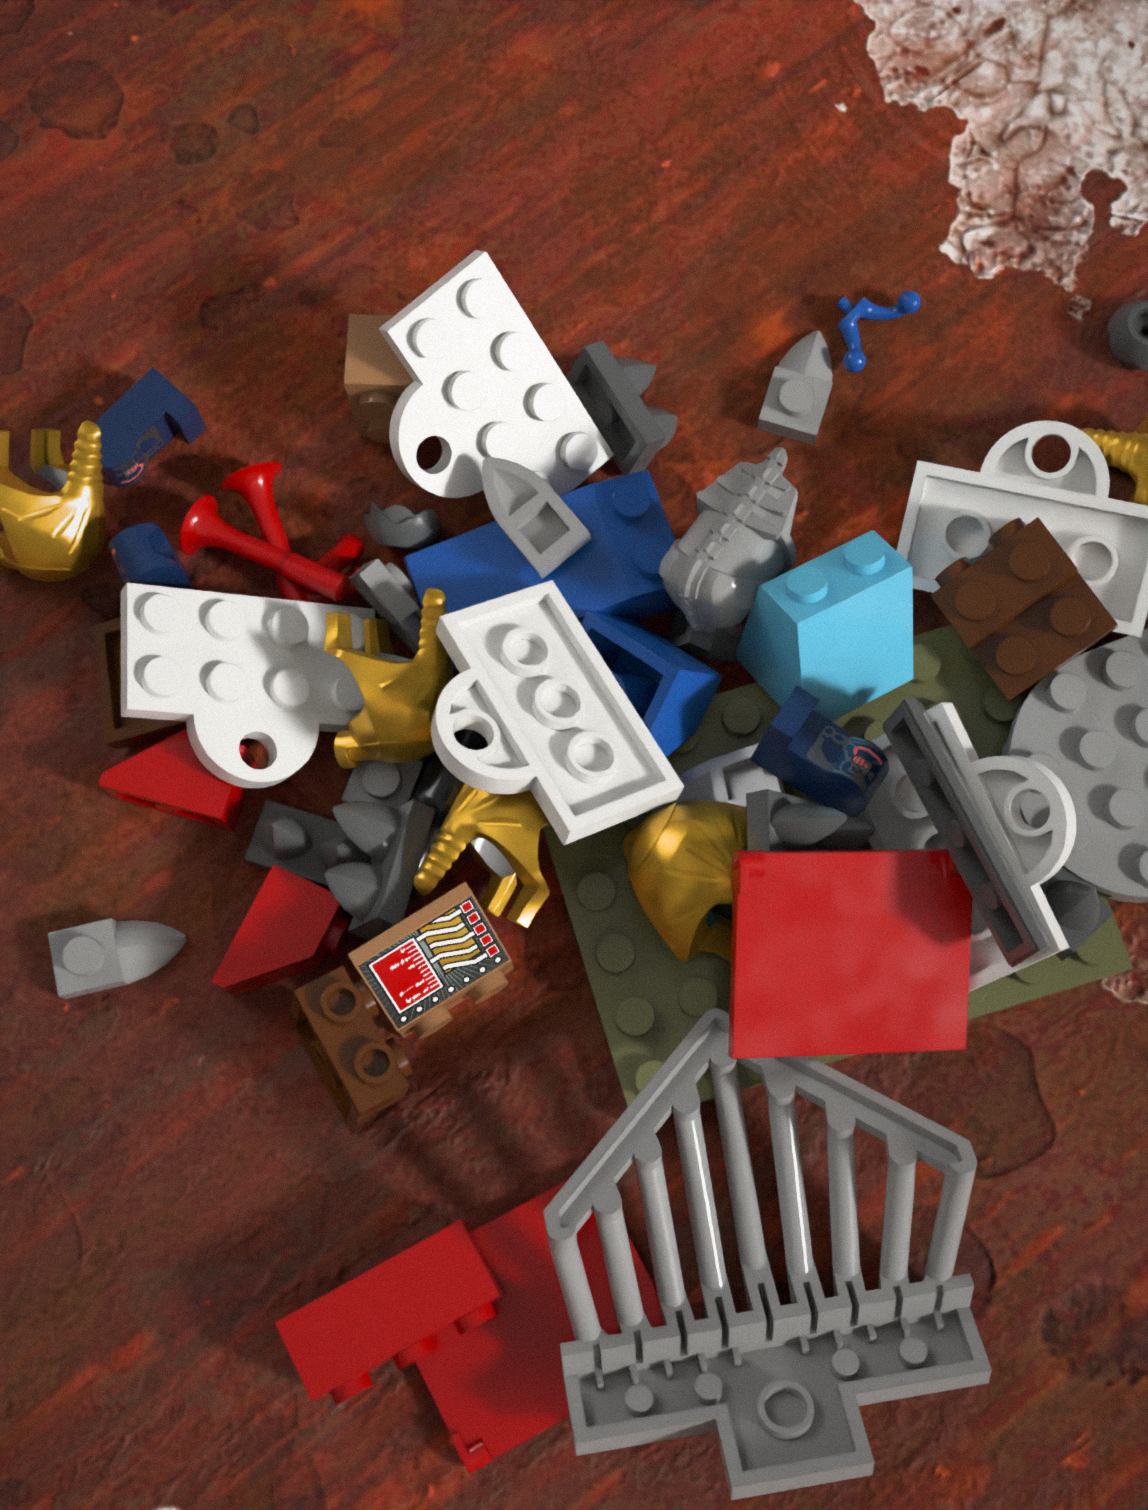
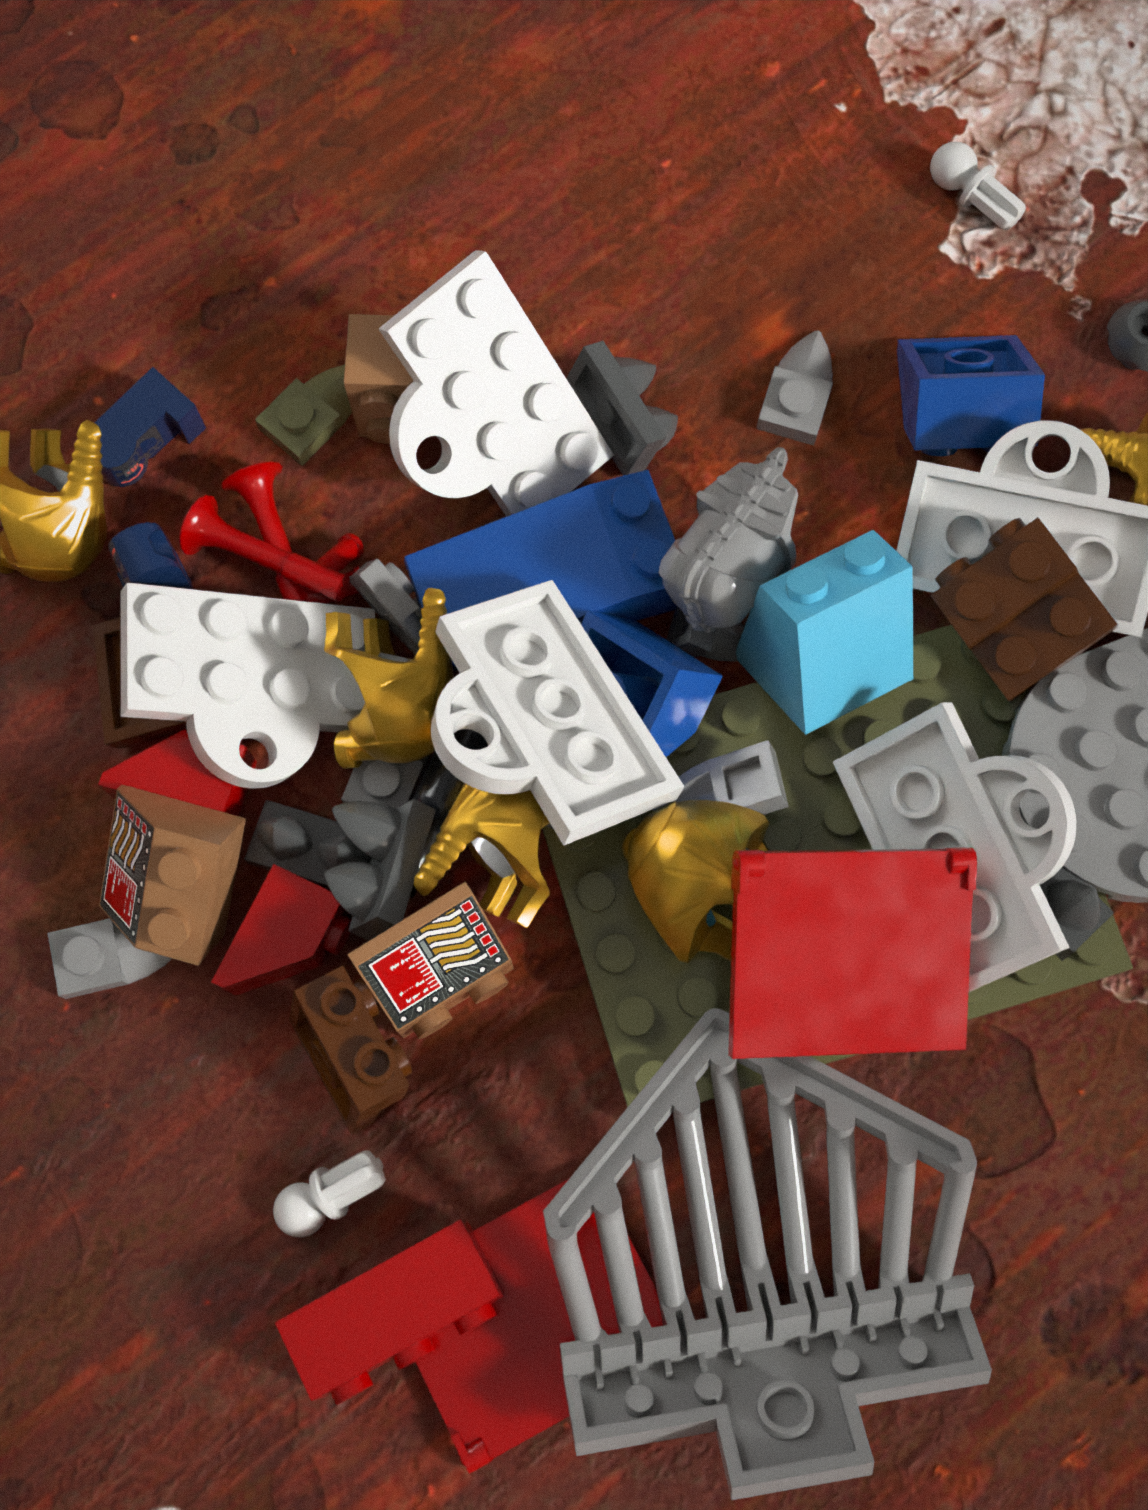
dark grey plate [364,503,442,550] -> none
light grey plate [482,457,592,579] -> none
dark grey tile [746,789,876,851] -> none
dark blue leg [750,686,889,815] -> none
blue piece [836,290,921,373] -> none
dark grey slope [882,696,1054,968] -> none
none -> medium nougat slope [99,785,246,966]
none -> olive plate [255,364,352,466]
none -> white axle [273,1150,386,1237]
none -> blue slope [897,335,1045,456]
none -> white axle [930,142,1026,230]

